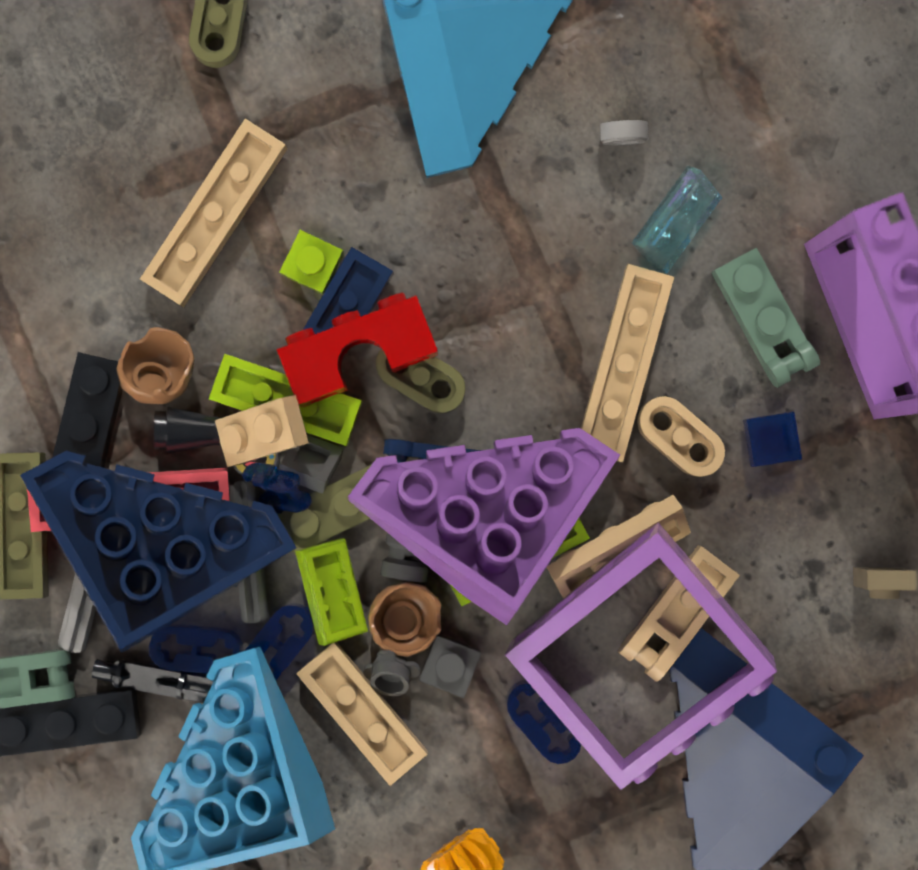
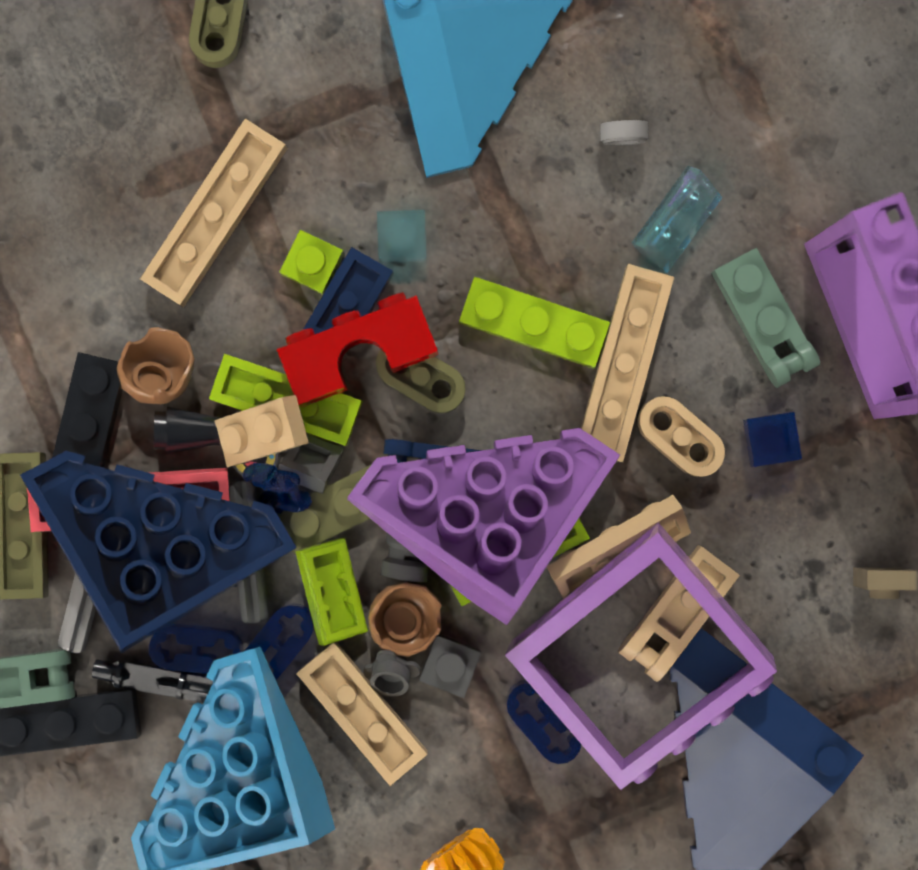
none -> clear light blue plate [377,210,427,262]
none -> lime plate [459,276,610,369]

